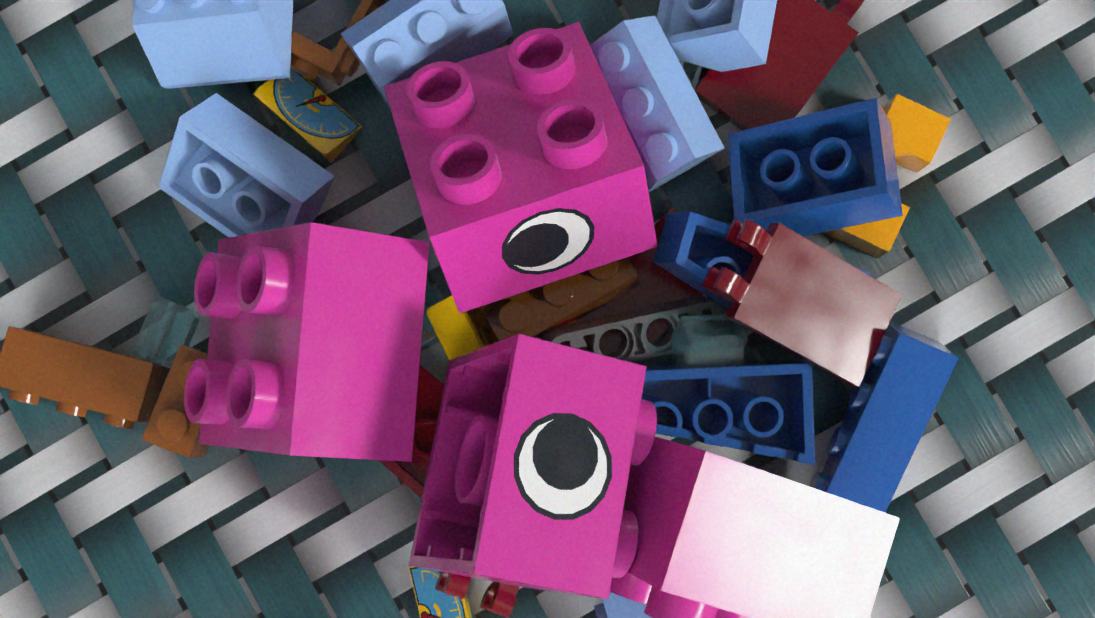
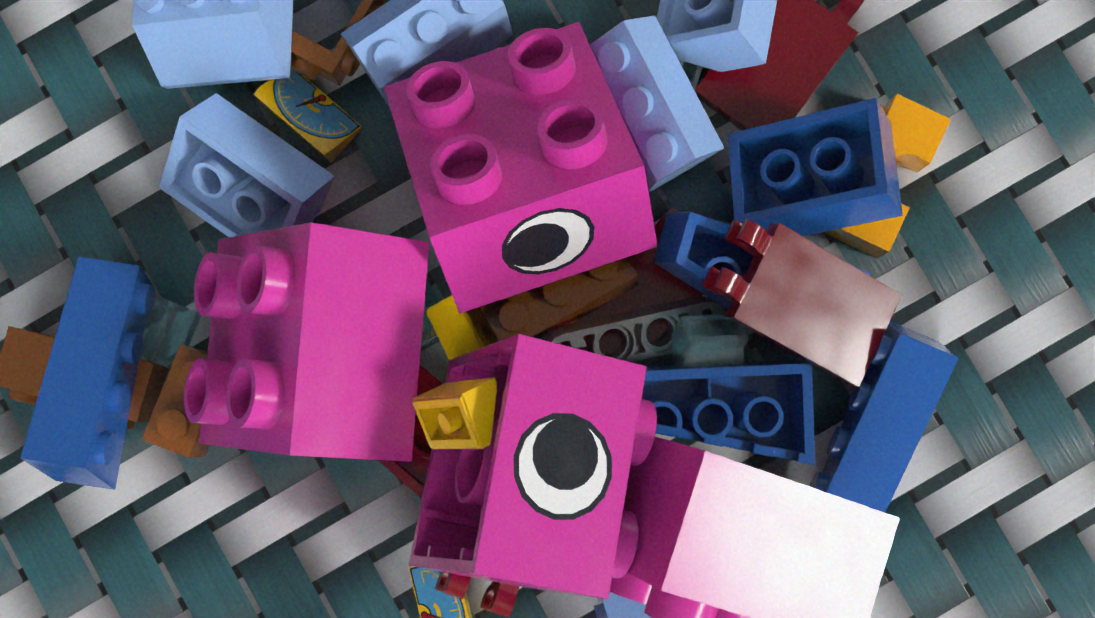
none -> blue wedge [20,256,155,490]
none -> yellow slope [412,377,497,449]

